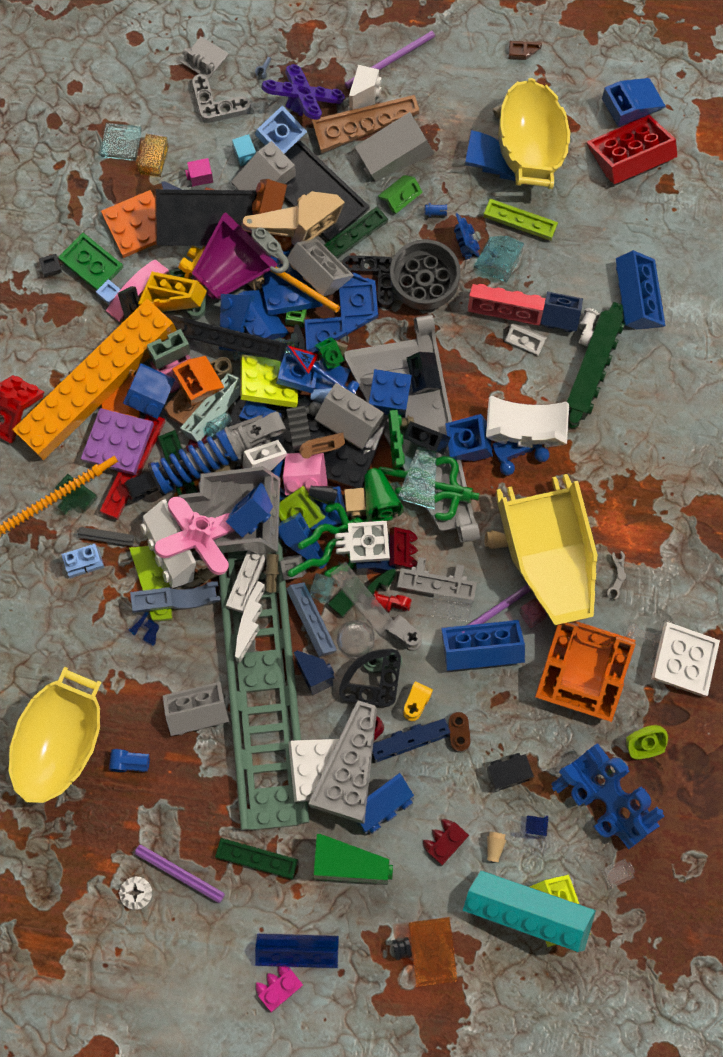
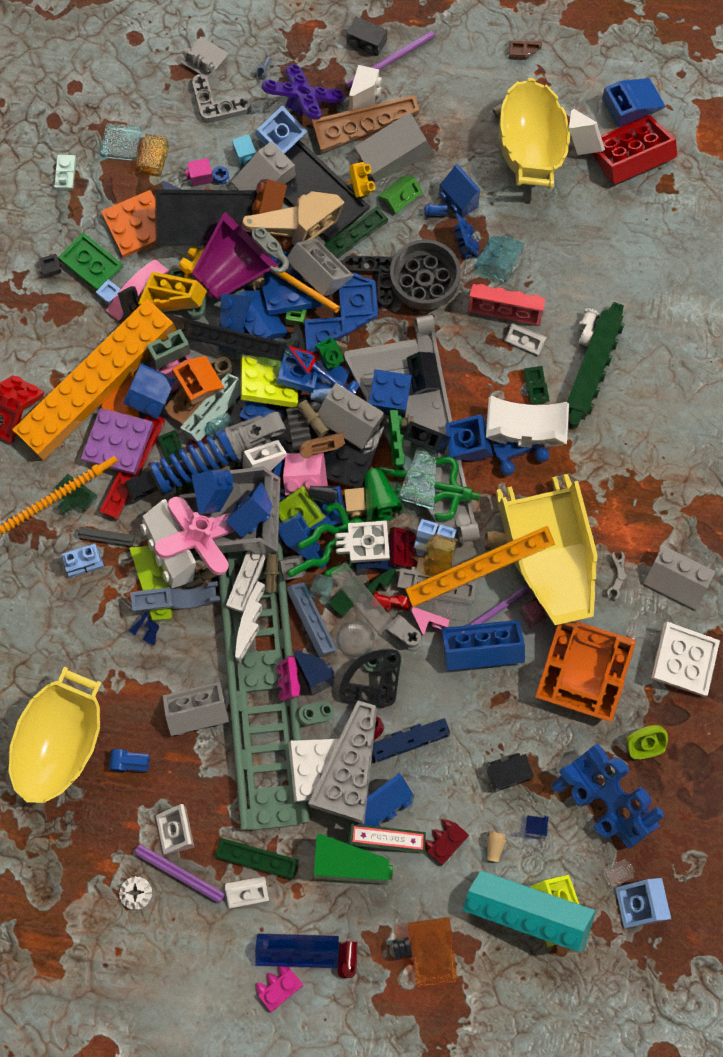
yellow piece [403,681,433,722] -> none
reddish brown plate [448,712,471,753] -> none
blue slope [465,130,516,181] -> none
lime plate [483,199,558,241] -> none
dark blue slope [541,291,583,332] -> none
blue slope [615,250,666,330] -> none
none -> light aqua plate [54,155,77,191]
none -> white slope [156,804,195,855]
none -> blue slope [191,470,234,514]
none -> blue bush [213,166,229,185]
none -> white slope [225,876,269,908]
none -> dark pink plate [276,657,300,701]
none -> sand green plate [296,701,334,726]
none -> dark tan pin [297,400,329,437]
none -> dark red piece [338,941,358,979]
none -> yellow hips [346,162,376,197]
none -> black brick [347,17,387,56]
none -> tile [347,823,426,853]
none -> light orange plate [406,526,556,607]
none -> bright pink slope [411,607,450,636]
none -> light blue hips [414,519,457,562]
none -> clear yellow brick [423,533,457,577]
none -> blue slope [439,164,481,218]
none -> dark green slope [523,366,550,404]
none -> white slope [569,109,605,155]
none -> light blue slope [615,878,671,929]
none -> light grey slope [643,546,716,611]

